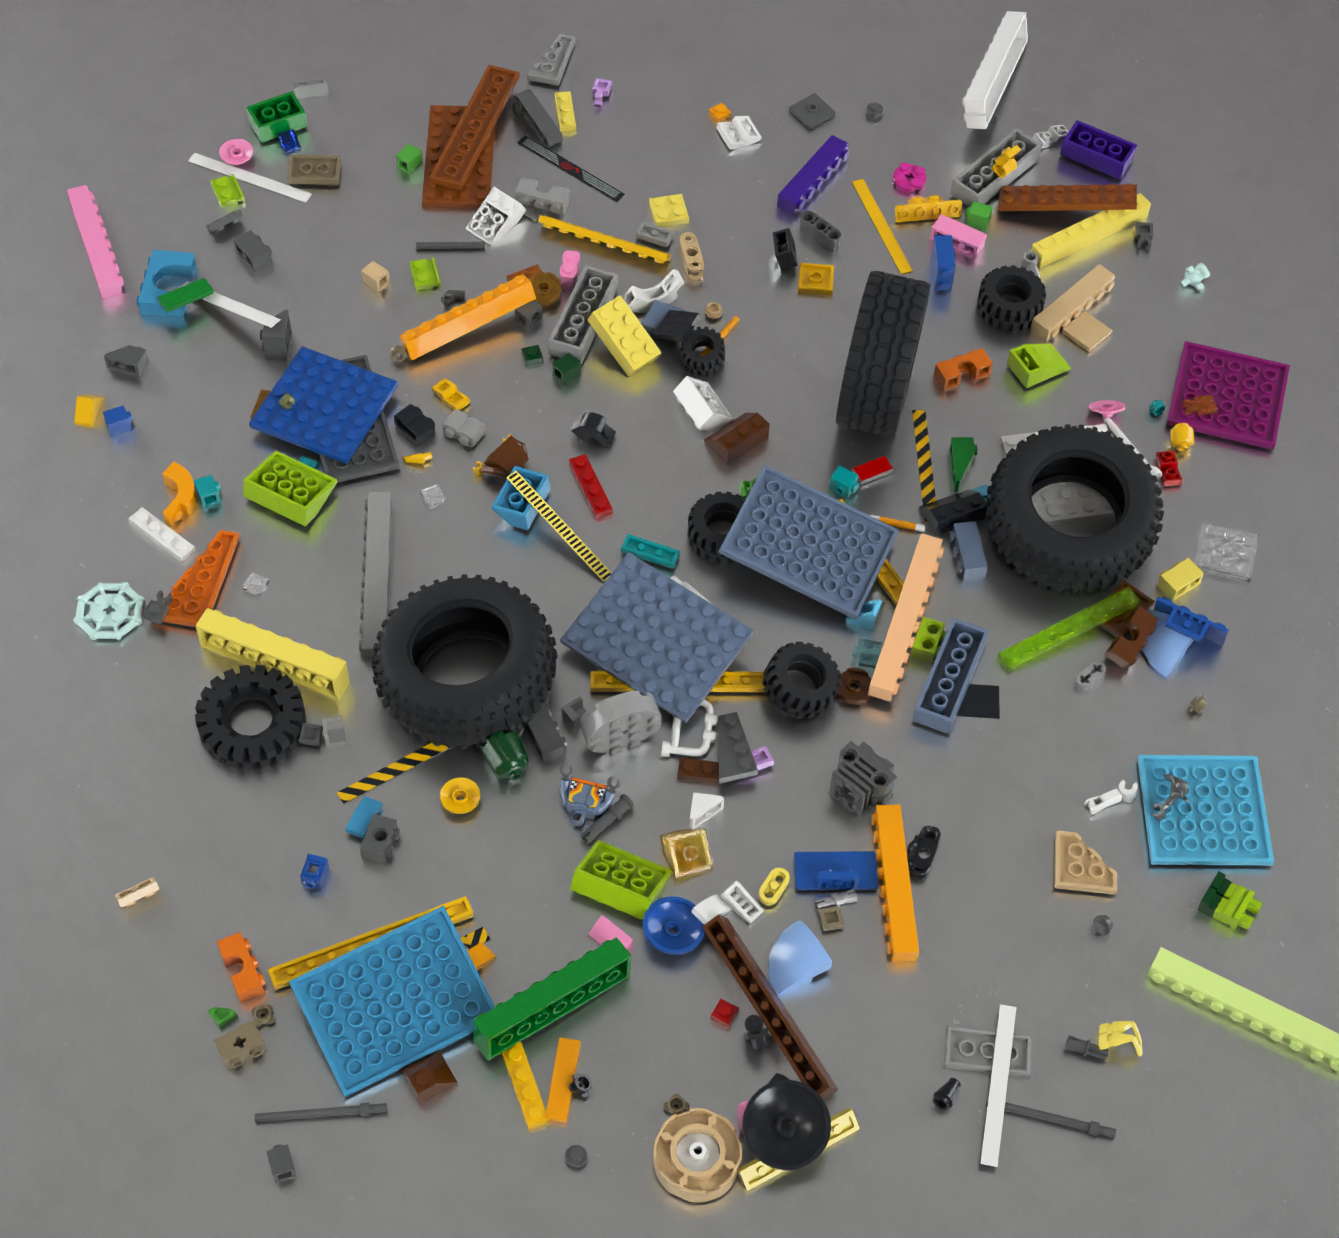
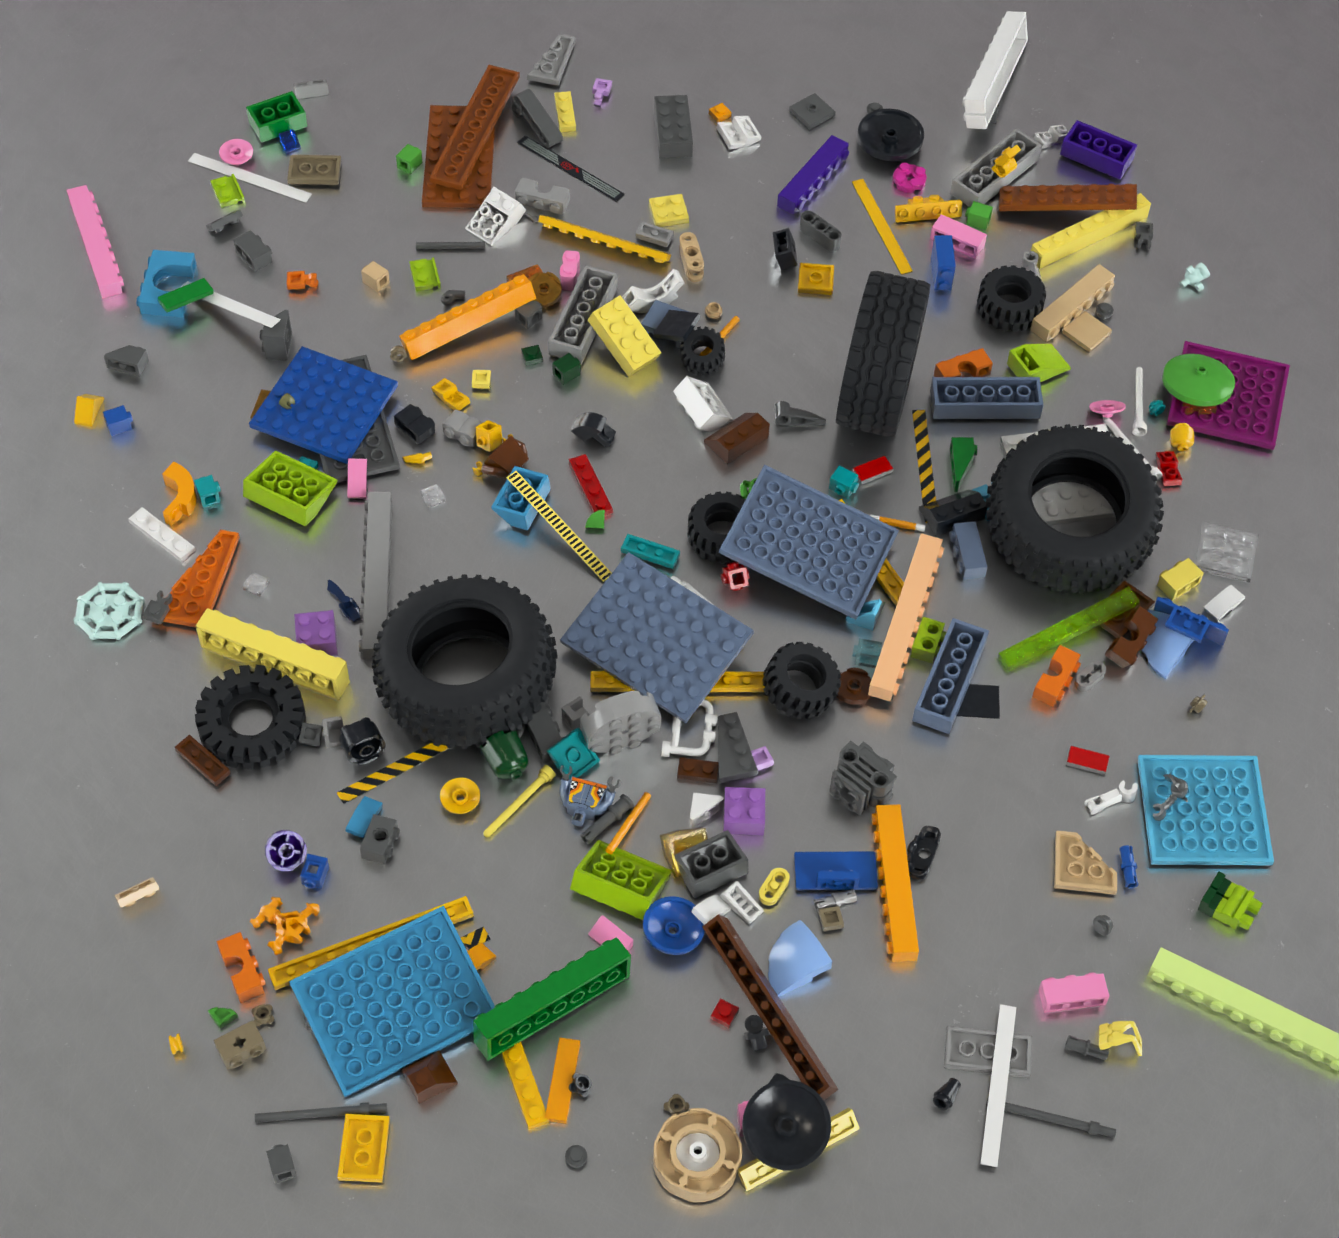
none -> yellow bush [168,1033,184,1055]
none -> reddish brown plate [175,734,231,786]
none -> light orange piece [250,897,320,955]
none -> cylinder [265,830,307,871]
none -> orange plate [287,271,318,290]
none -> medium lavender brick [294,610,338,655]
none -> dark blue piece [327,580,360,623]
none -> yellow plate [337,1114,390,1183]
none -> black brick [339,717,386,765]
none -> bright pink slope [347,458,367,499]
none -> light yellow plate [472,370,491,389]
none -> yellow brick [475,420,502,452]
none -> light yellow piece [483,765,556,837]
none -> teal tile [546,728,600,780]
none -> bright green tile [585,510,605,528]
none -> light orange bar [606,792,651,854]
none -> dark grey brick [654,95,693,158]
none -> dark grey slope [674,830,748,899]
none -> red brick [721,562,750,591]
none -> medium lavender brick [723,787,766,836]
none -> dark grey piece [774,401,826,426]
none -> black dish [857,109,924,161]
none -> sand blue brick [930,377,1043,419]
none -> orange arch [1032,645,1081,707]
none -> bright pink brick [1039,972,1109,1013]
none -> red tile [1066,746,1110,775]
none -> dark grey plate [1096,303,1114,319]
none -> blue pin [1119,845,1139,888]
none -> white piece [1132,367,1147,437]
none -> bright green dish [1162,354,1235,406]
none -> white slope [1204,585,1245,621]

